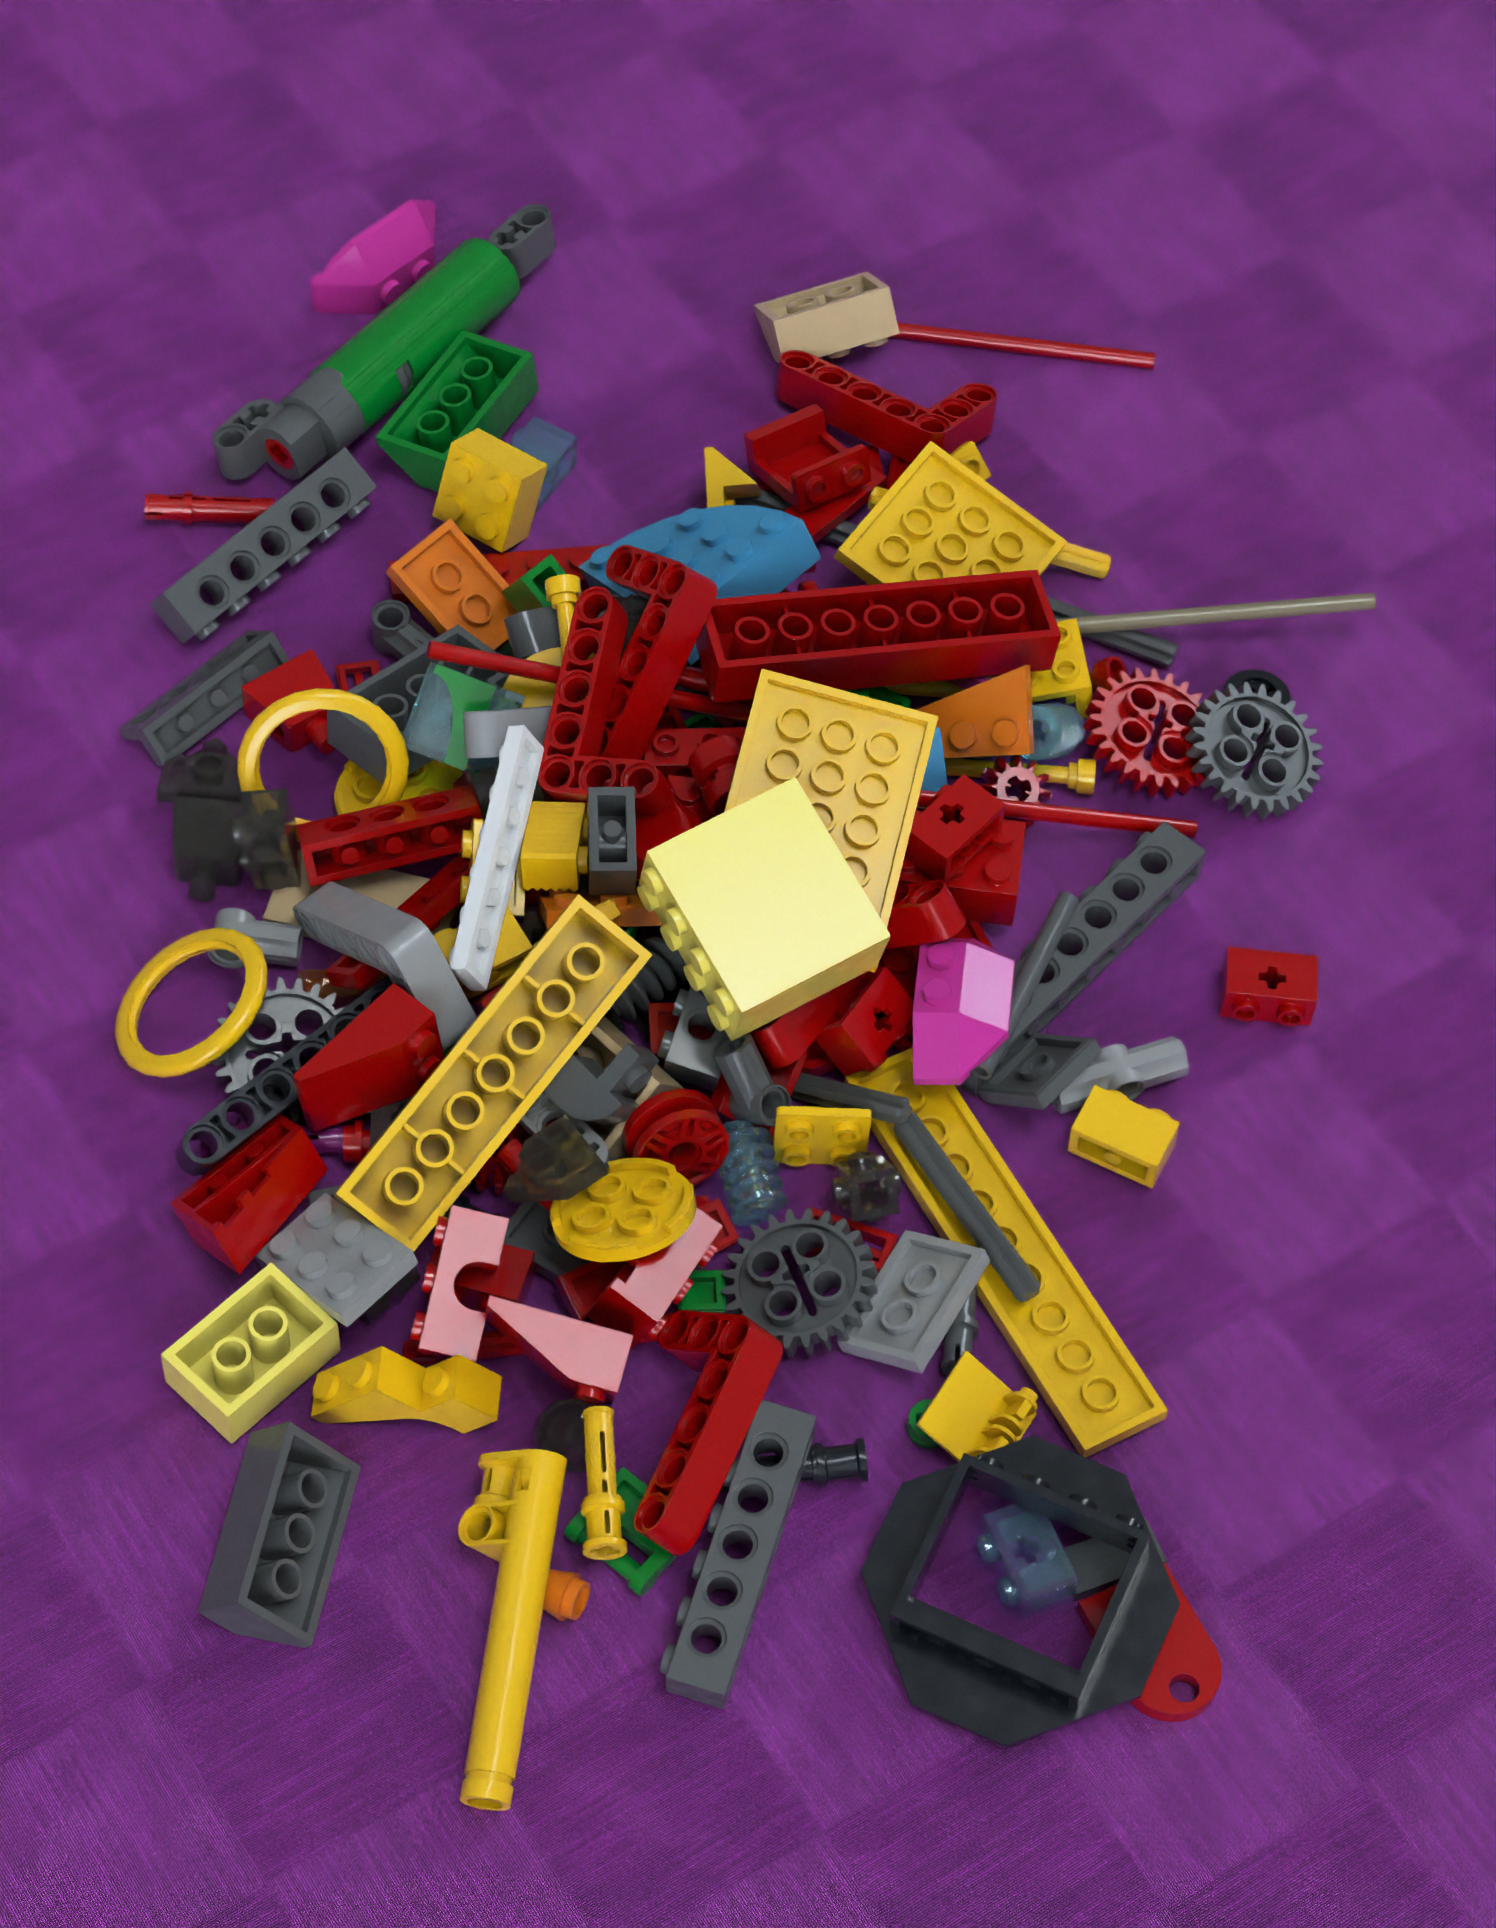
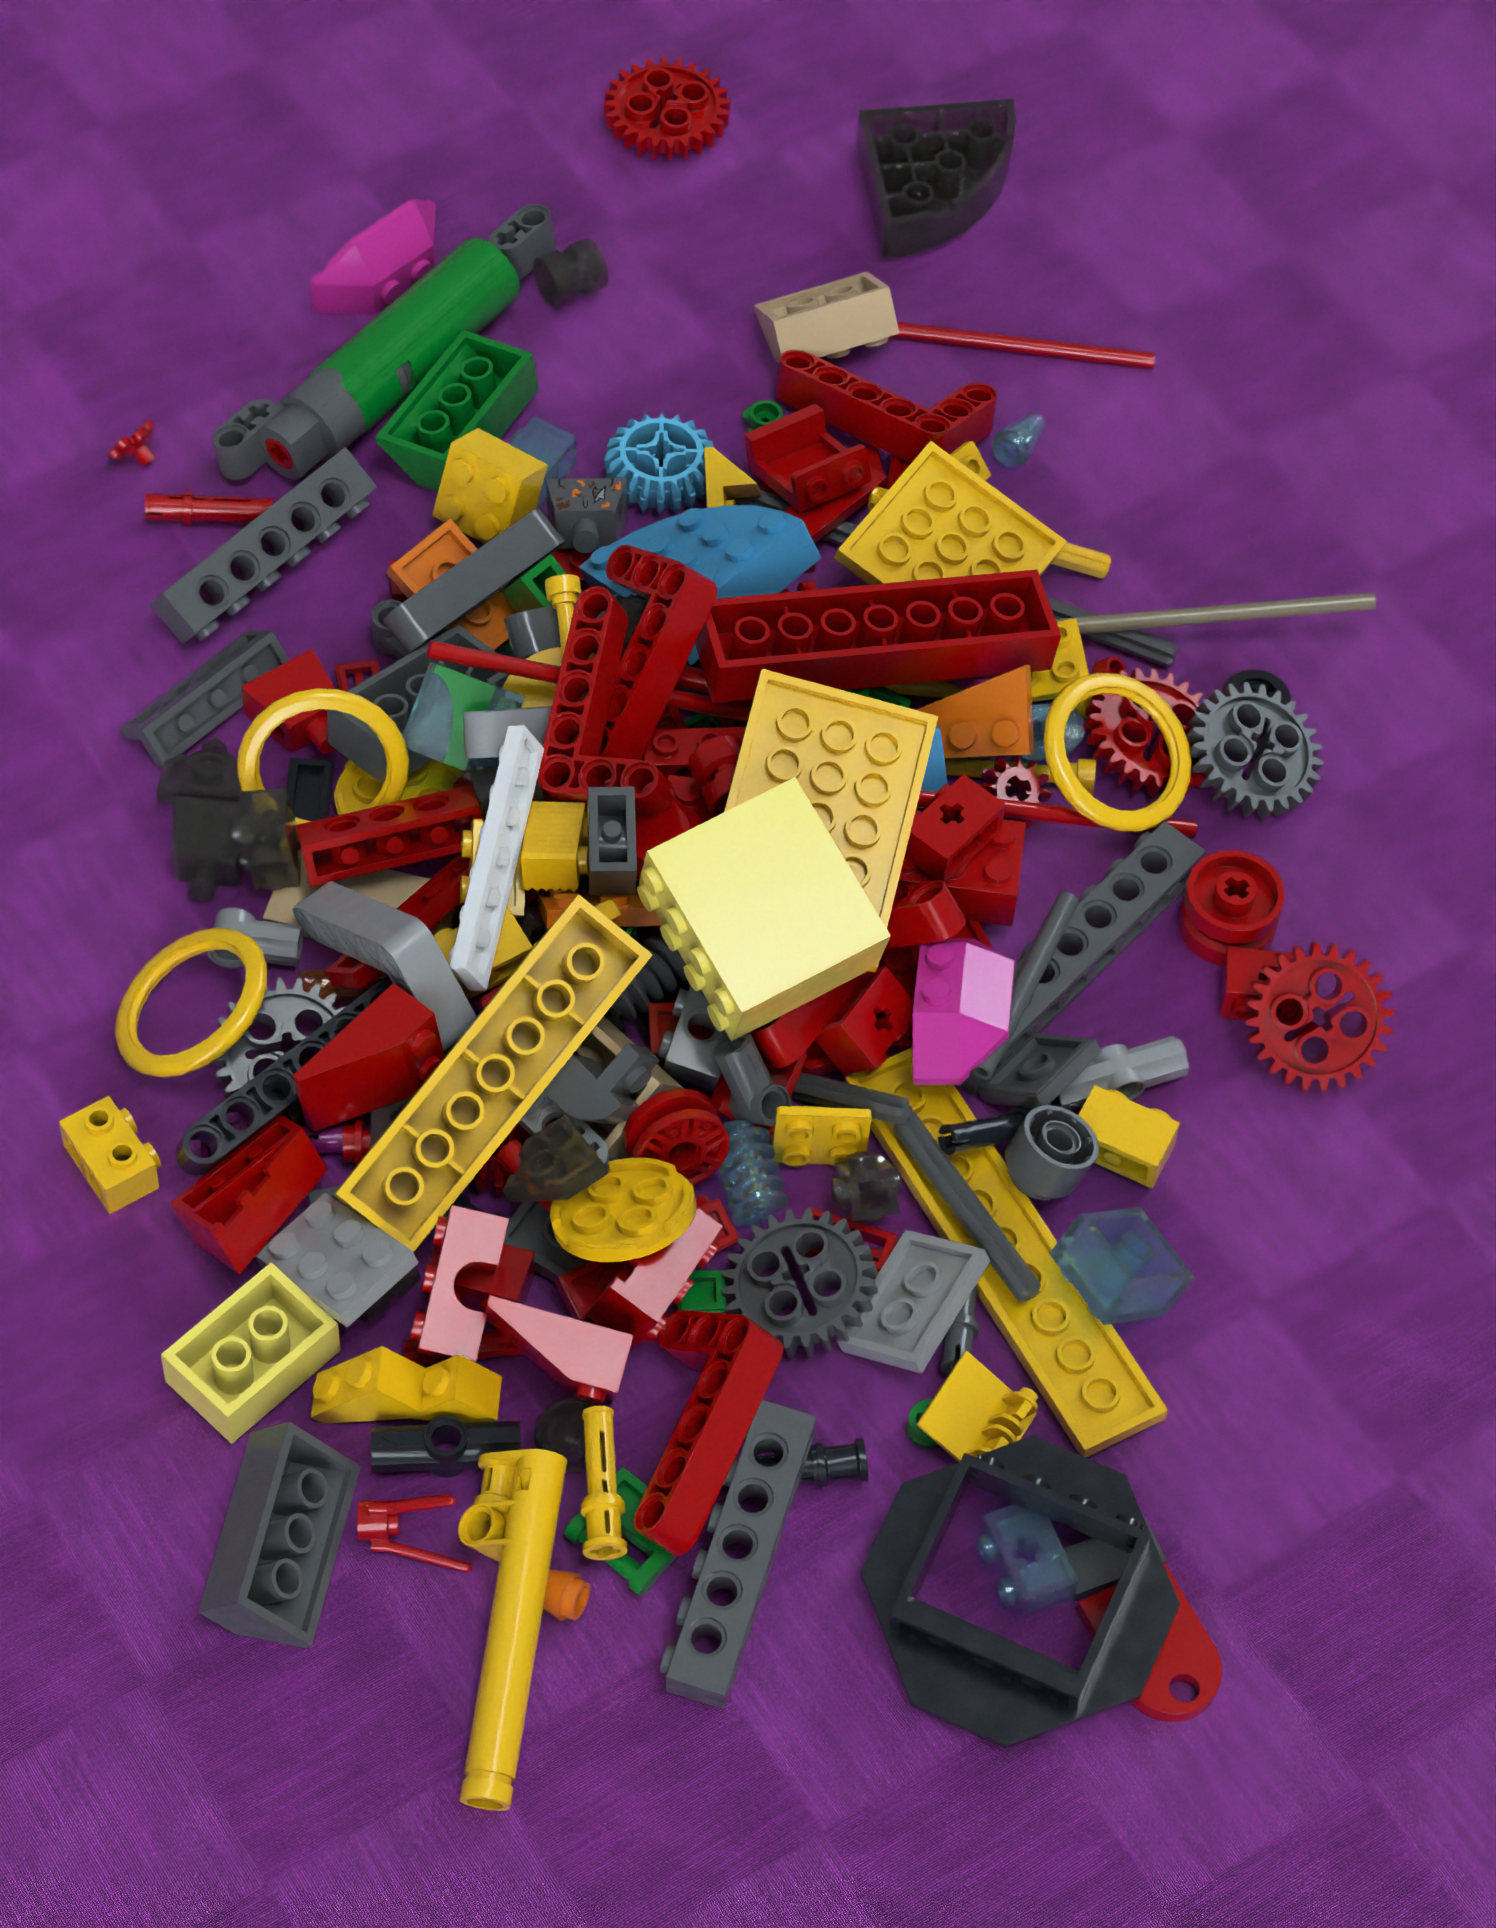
none -> yellow brick [59,1095,161,1215]
none -> red plant [107,419,156,468]
none -> black tile [281,758,335,840]
none -> red plant [357,1494,472,1573]
none -> black piece [371,1415,521,1478]
none -> dark grey beam [383,508,565,654]
none -> clear smoke wheel [533,238,608,307]
none -> dark grey torso [546,478,628,553]
none -> red gear [603,57,730,161]
none -> medium azure gear [604,411,715,516]
none -> green plate [743,400,783,432]
none -> clear smoke brick [856,99,1016,259]
none -> black pin [938,1103,1062,1155]
none -> clear light blue cone [992,412,1046,467]
none -> dark grey piece [1005,1105,1099,1200]
none -> yellow wedge [1043,673,1192,832]
none -> clear light blue brick [1049,1207,1195,1325]
none -> red wheel [1178,850,1286,966]
none -> red gear [1243,941,1395,1092]

